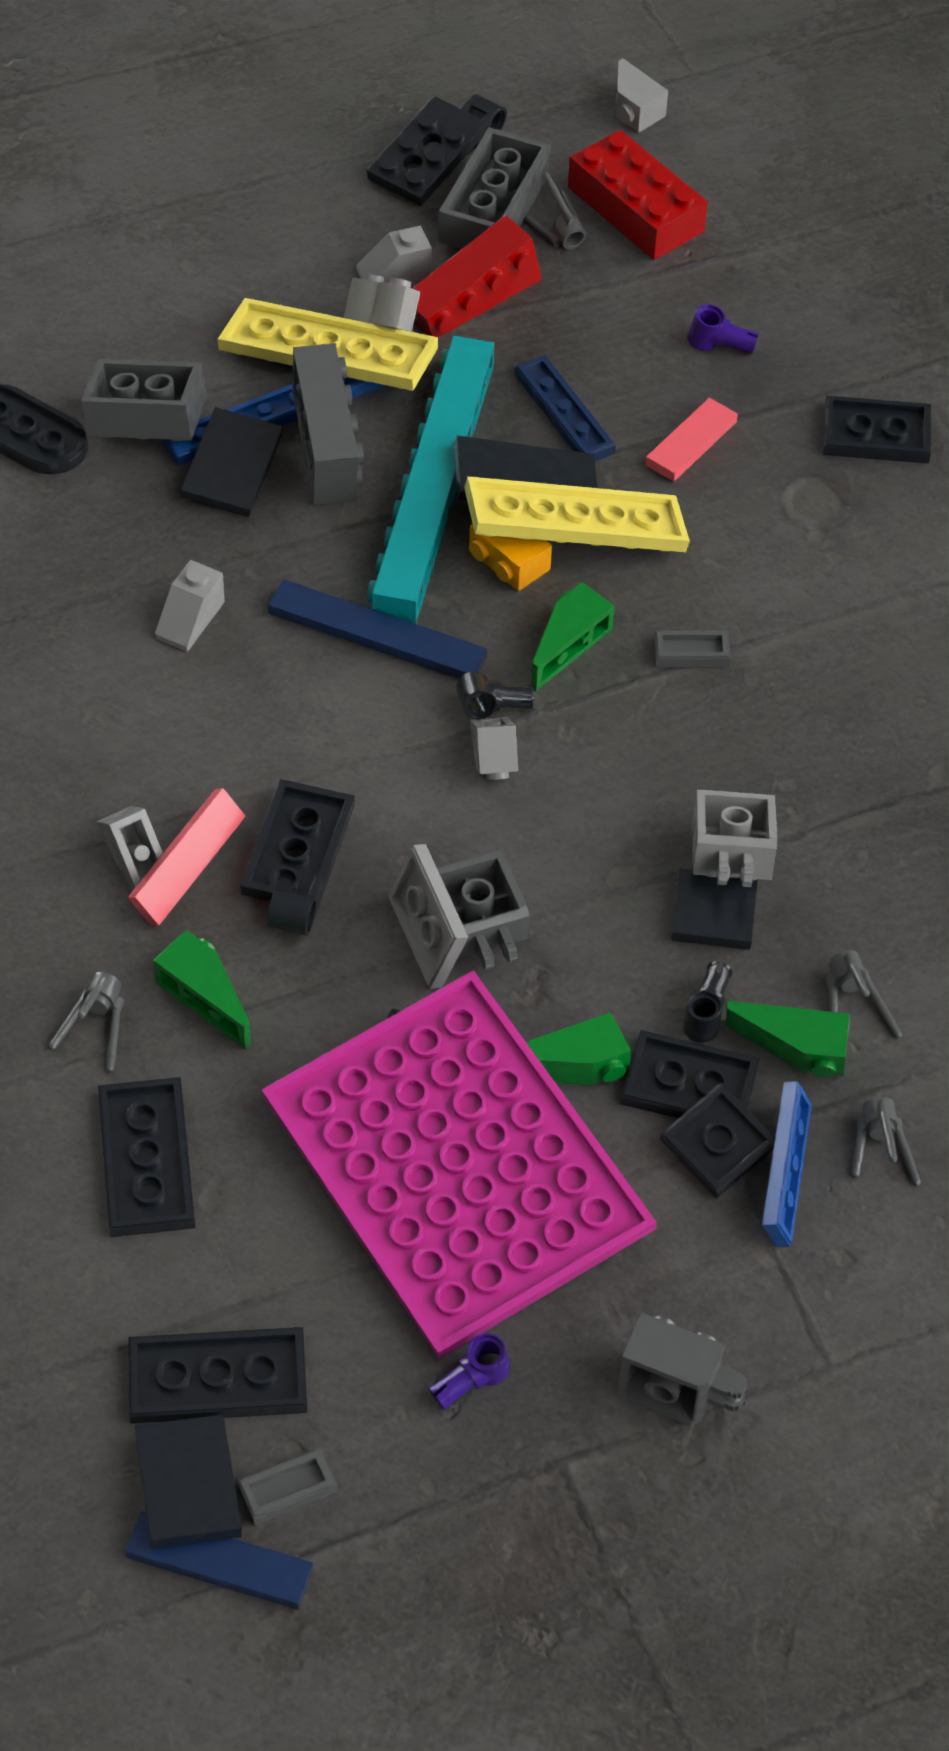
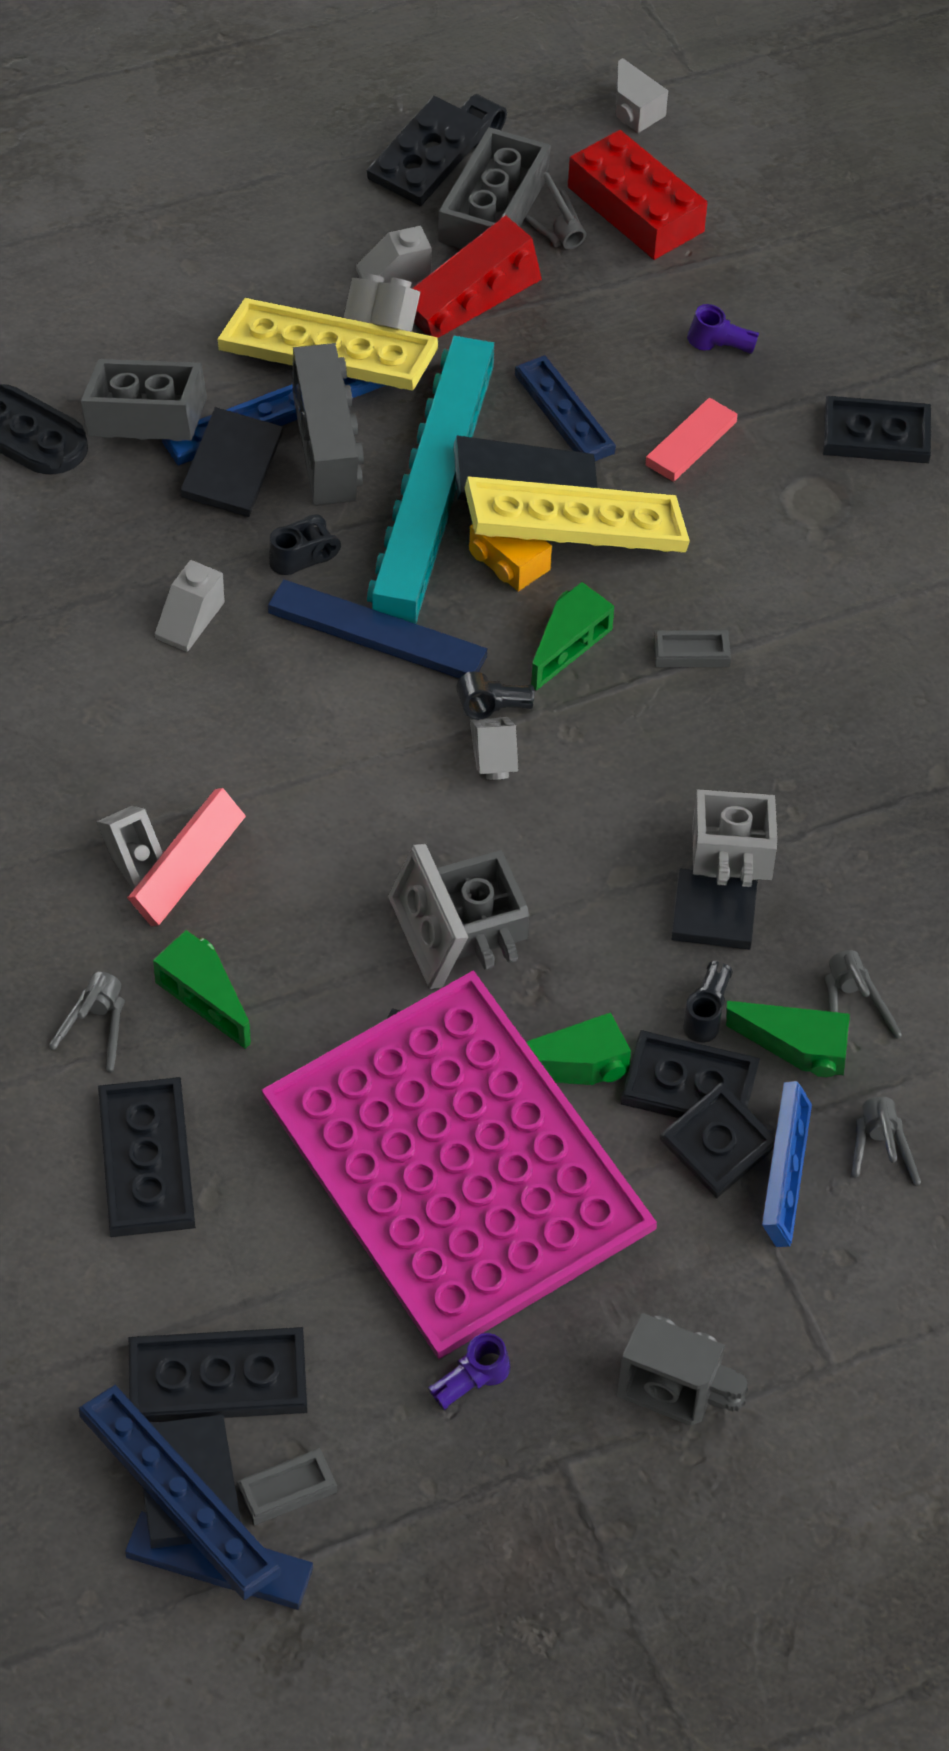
black hinge [240,779,355,936] -> none
none -> dark blue tile [79,1385,281,1600]
none -> black piece [269,514,341,575]

